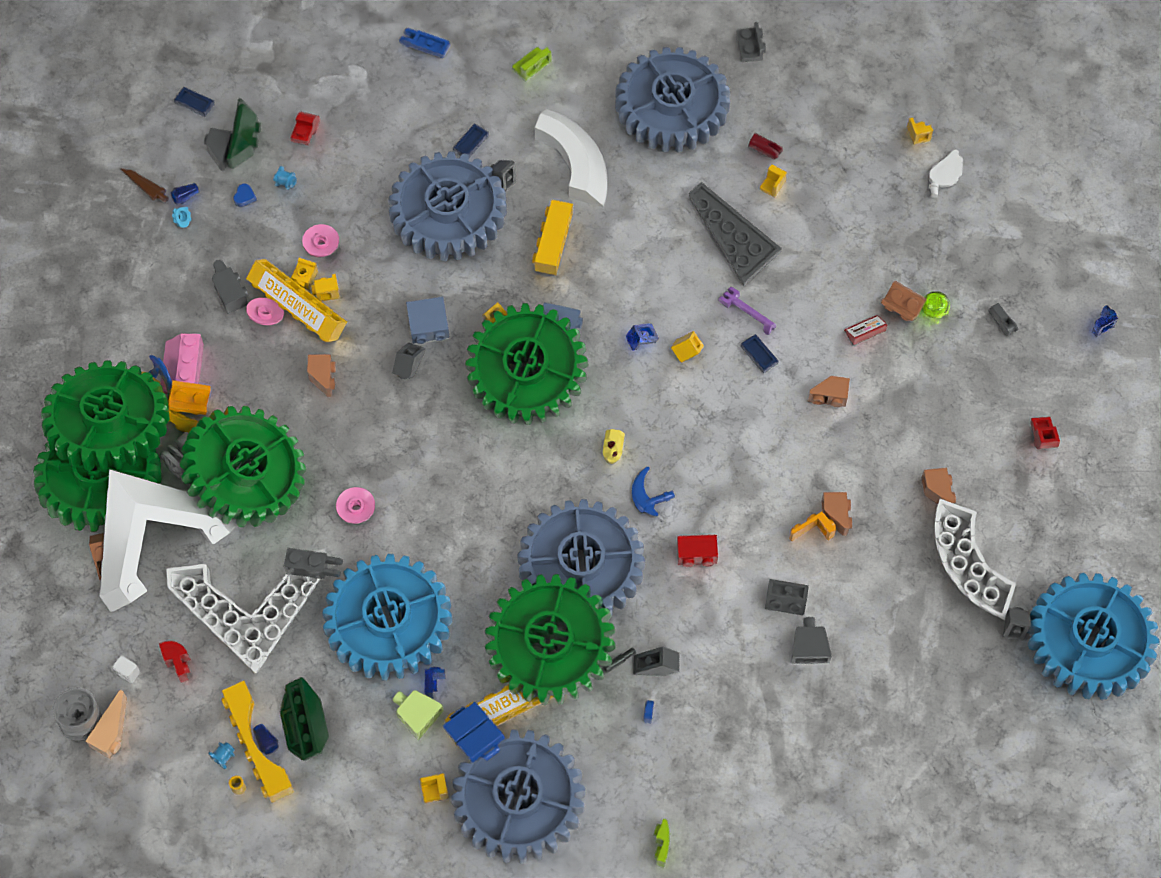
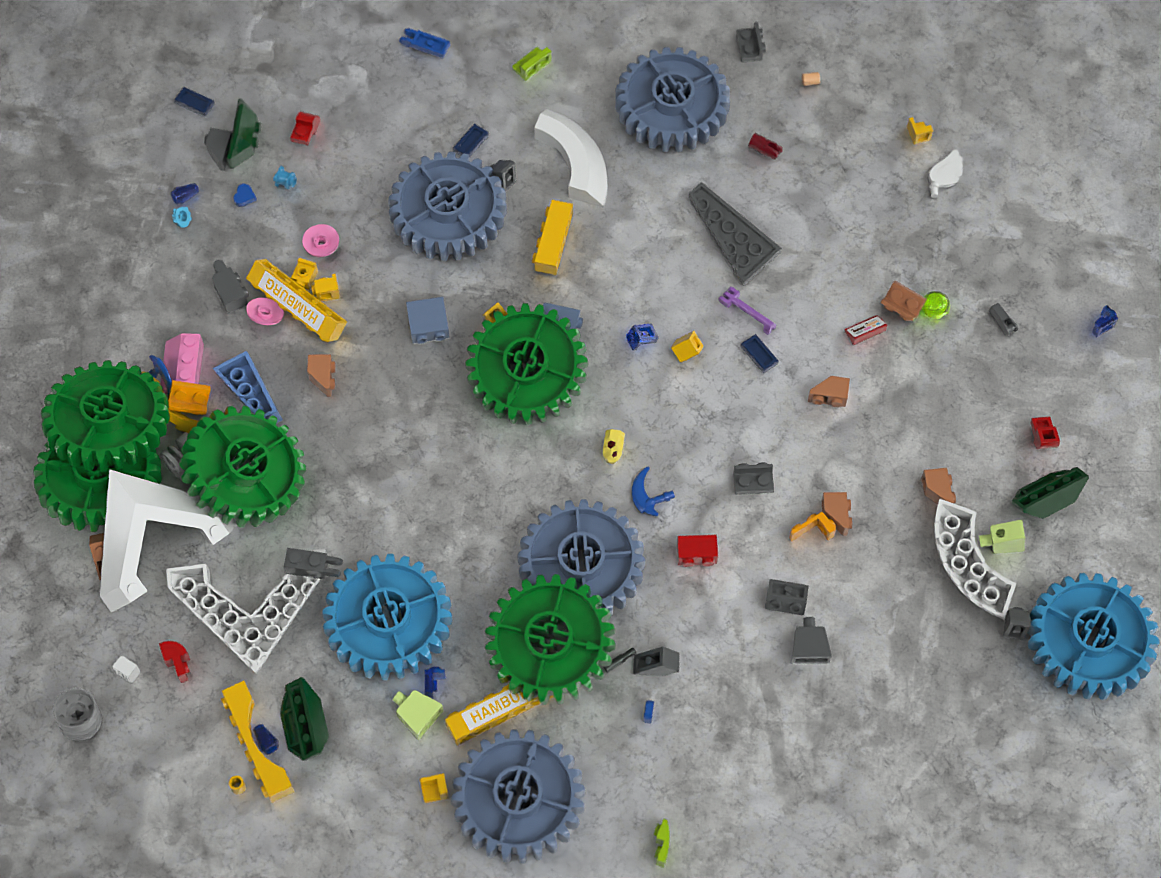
light nougat slope [86,690,127,758] -> none
reddish brown bar [119,168,169,203] -> none
dark azure brick [208,742,235,769] -> none
bright pink dish [336,487,375,524] -> none
dark grey slope [392,342,426,379] -> none
blue piece [443,702,505,763] -> none
yellow panel [760,164,787,197] -> none
none -> medium blue wedge [213,351,283,423]
none -> dark grey bracket [733,462,774,495]
none -> light nougat hinge [802,72,820,86]
none -> yellowish green torso [979,520,1025,554]
none -> dark green wedge [1012,467,1089,519]

